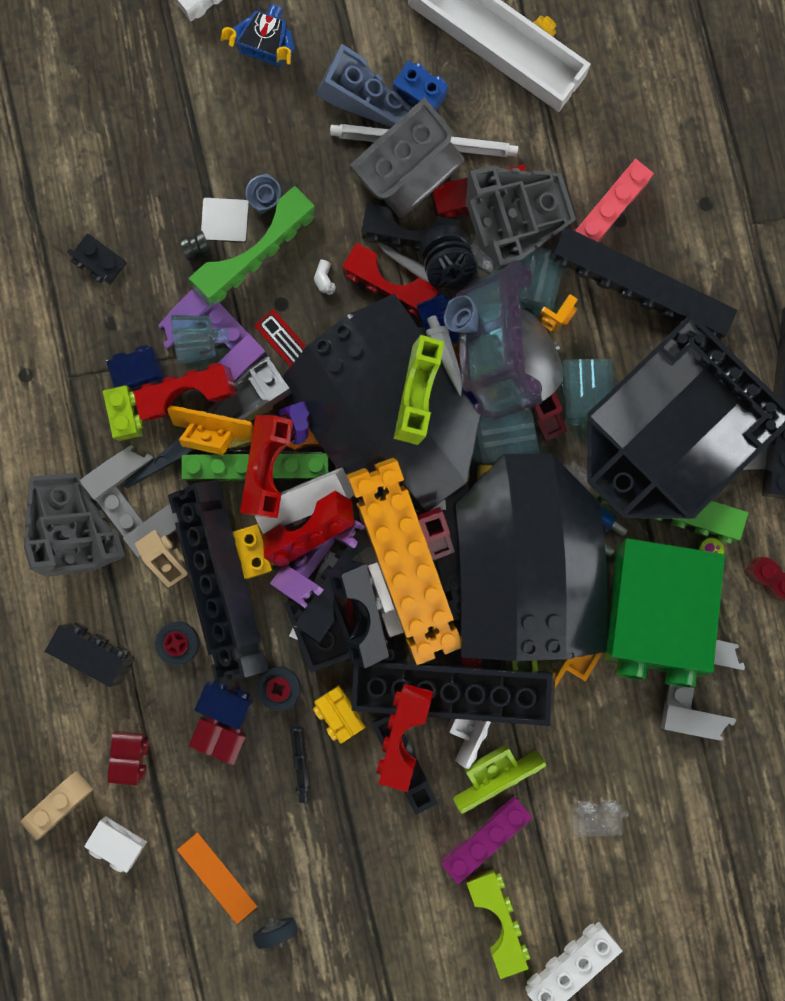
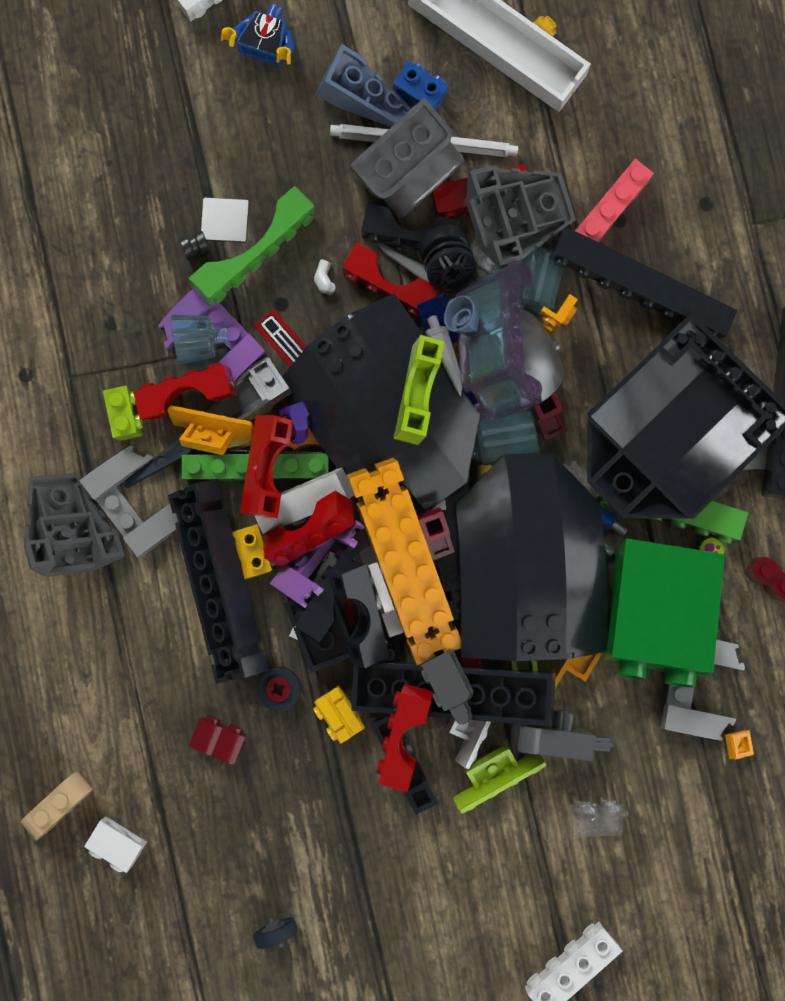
black brick [44,622,135,687] -> none
black bracket [67,233,127,285] -> none
clear blue brick [106,345,165,389] -> none
dark red brick [108,731,149,786] -> none
tan brick [135,530,188,588] -> none
black wheel [155,622,200,666] -> none
orange sticker [177,832,258,924] -> none
clear blue brick [194,679,254,730] -> none
sand blue hat [245,174,281,215] -> none
black piece [289,726,310,803] -> none
magenta arch [441,794,533,884] -> none
lime arch [465,867,530,979] -> none
clear light blue brick [562,358,614,425] -> none
none -> dark grey hinge [422,650,473,725]
none -> dark grey piece [510,709,614,761]
none -> light orange tile [725,730,754,760]

